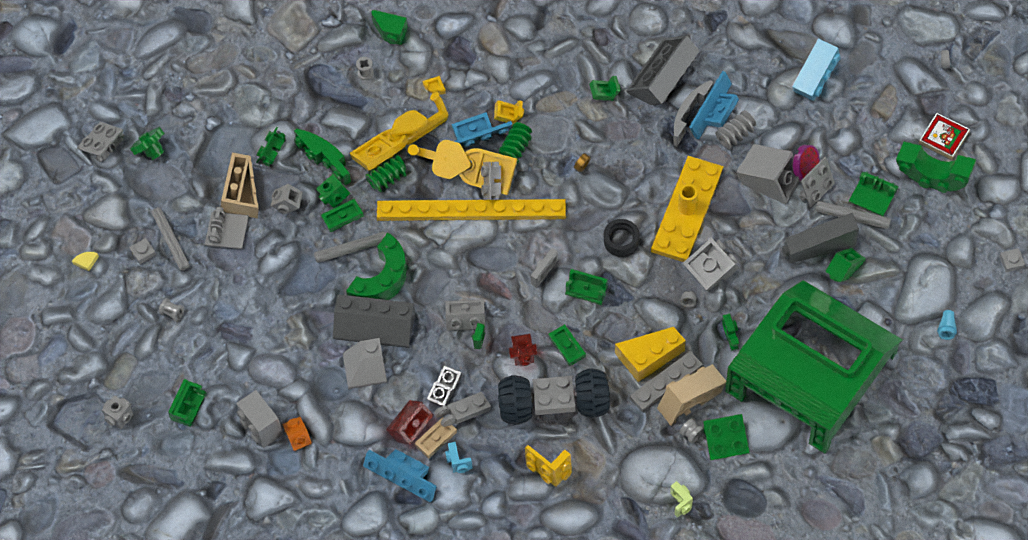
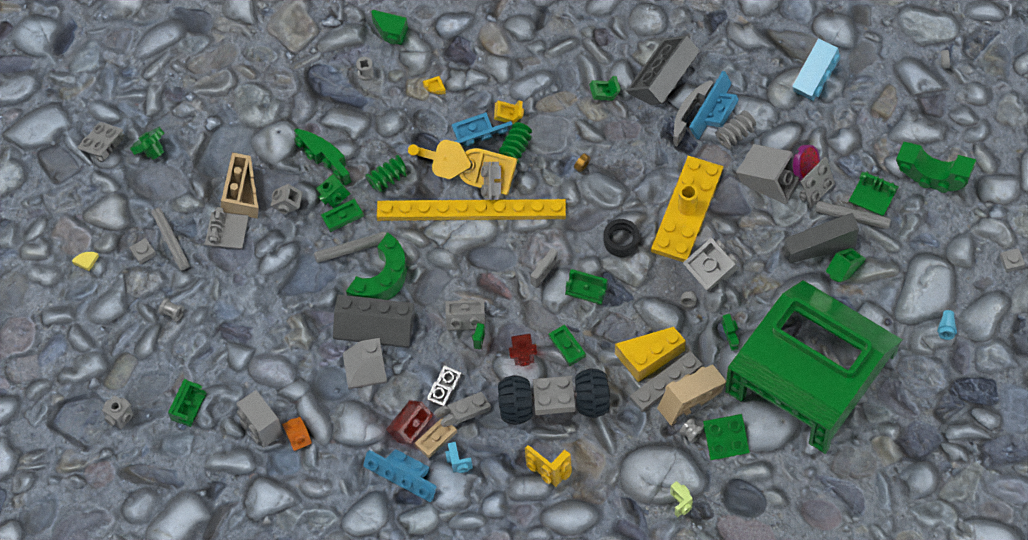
green hinge [256,127,286,166] -> none
yellow plate [349,92,449,171] -> none
tile [919,113,970,160] -> none

